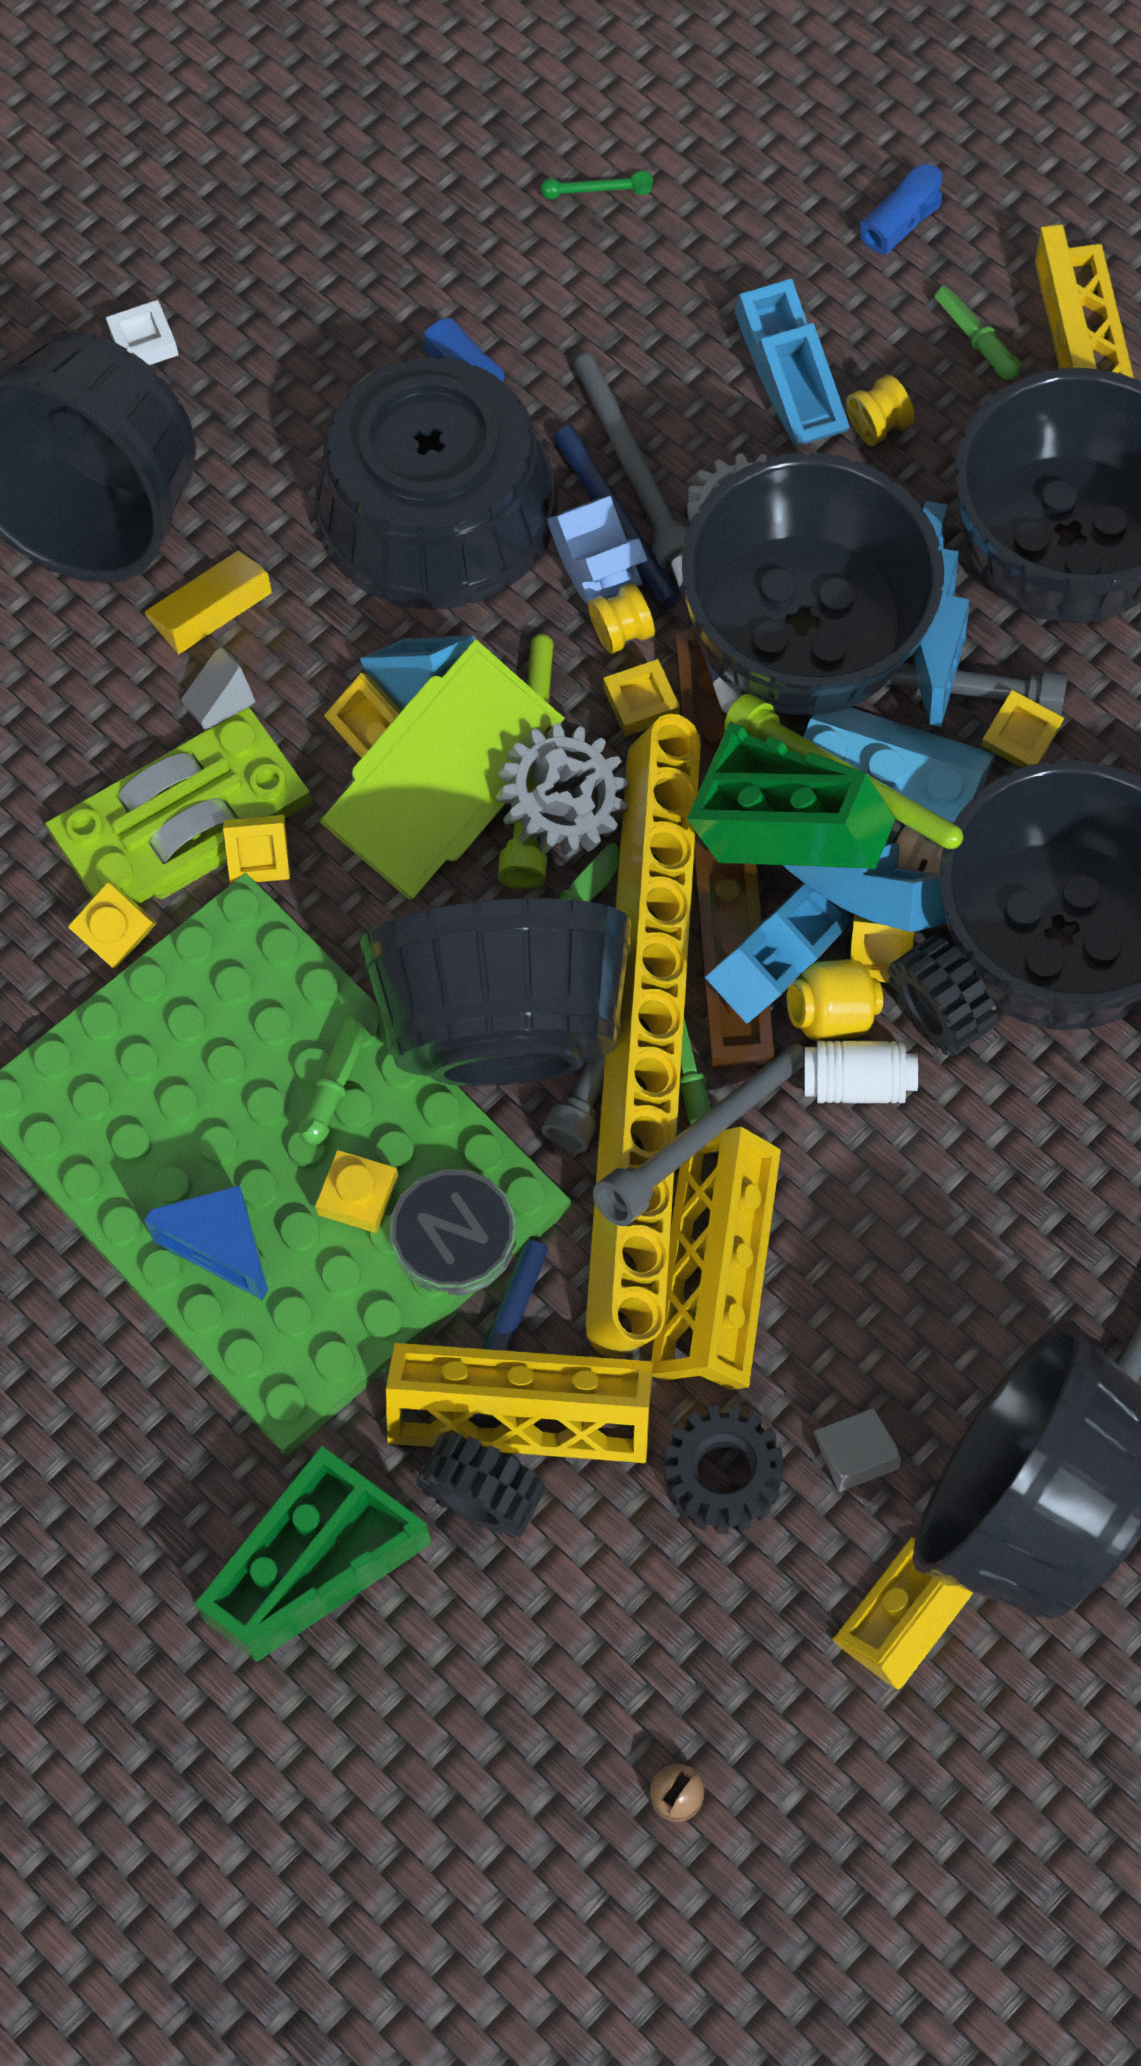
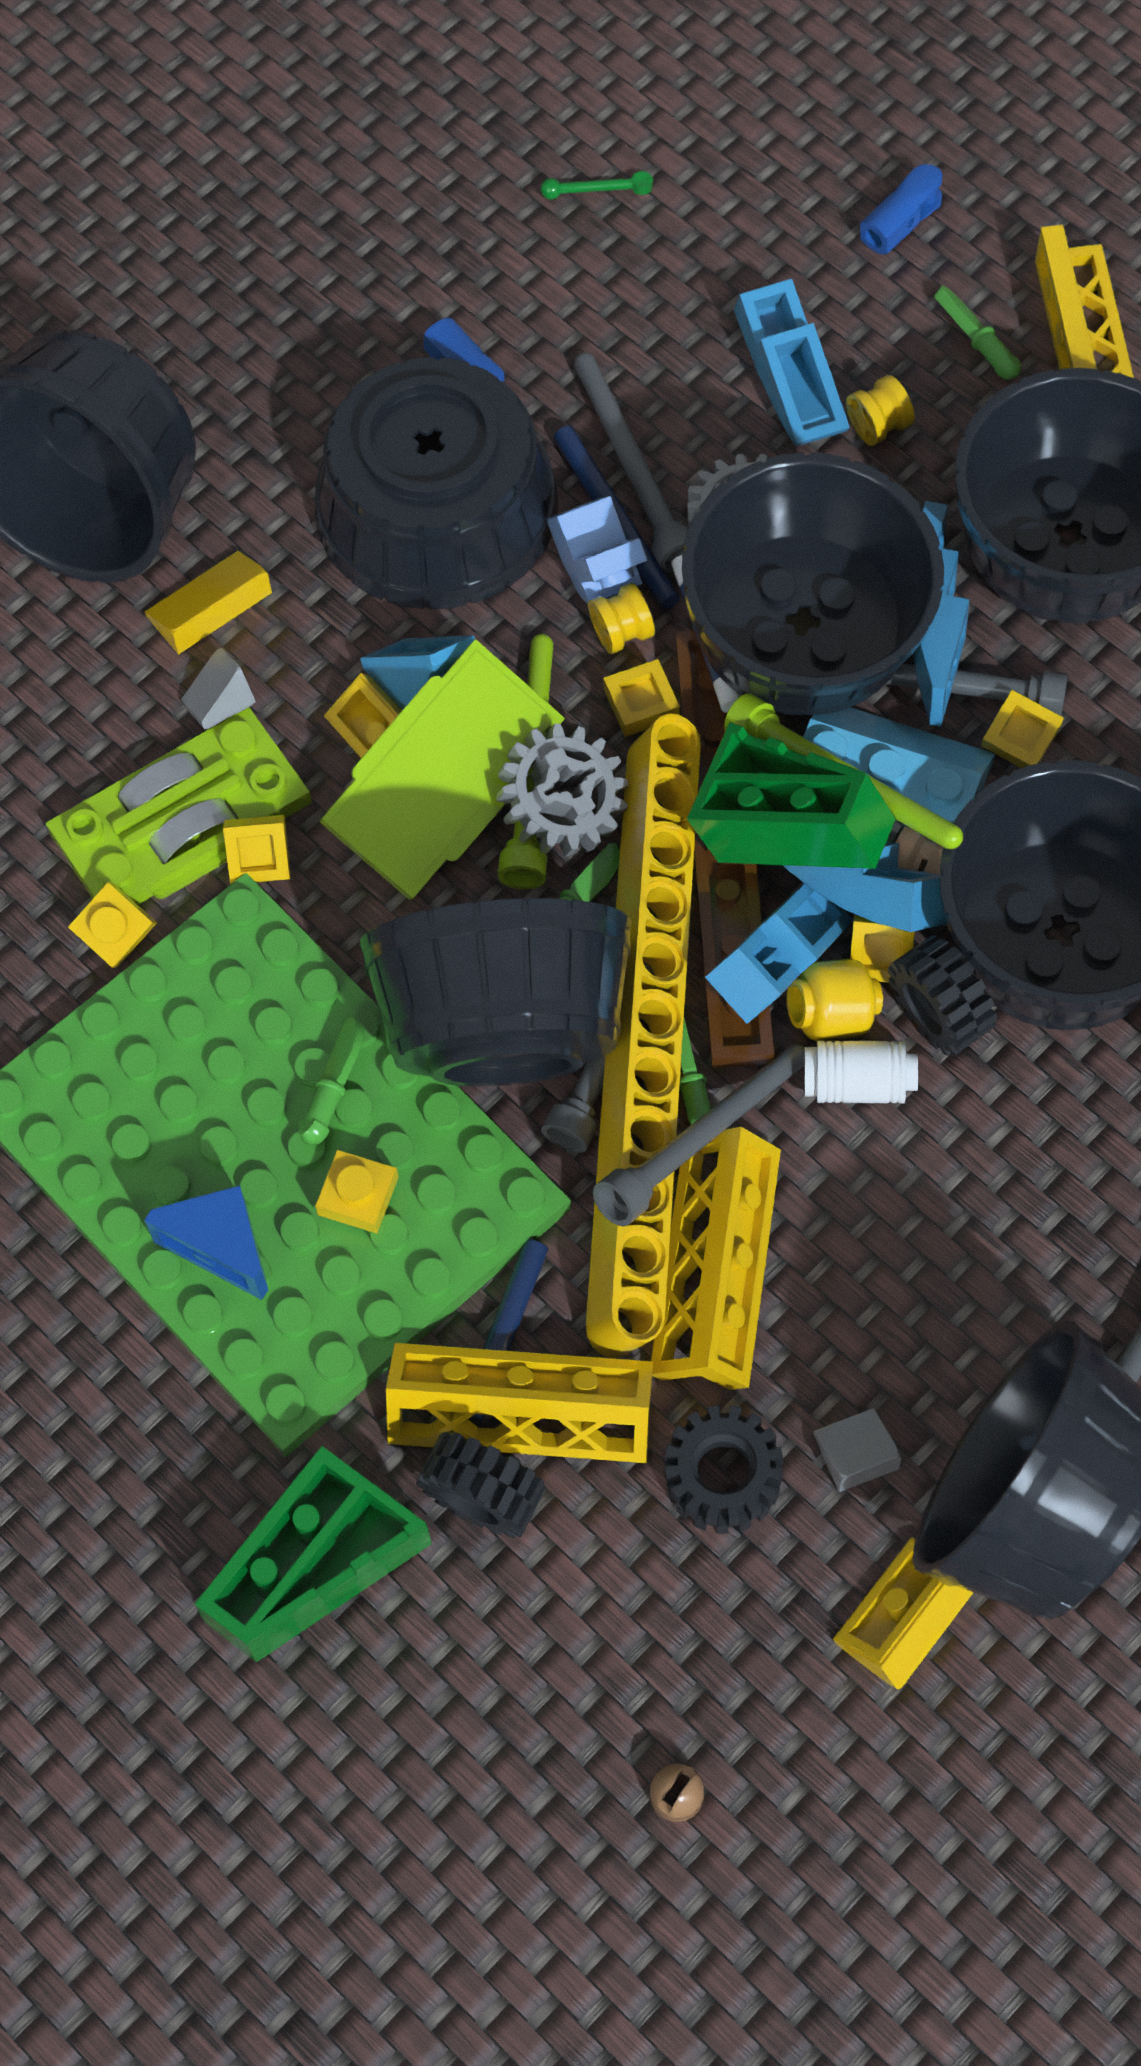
white plate [106,300,178,365] -> none
black tile [390,1169,517,1295] -> none

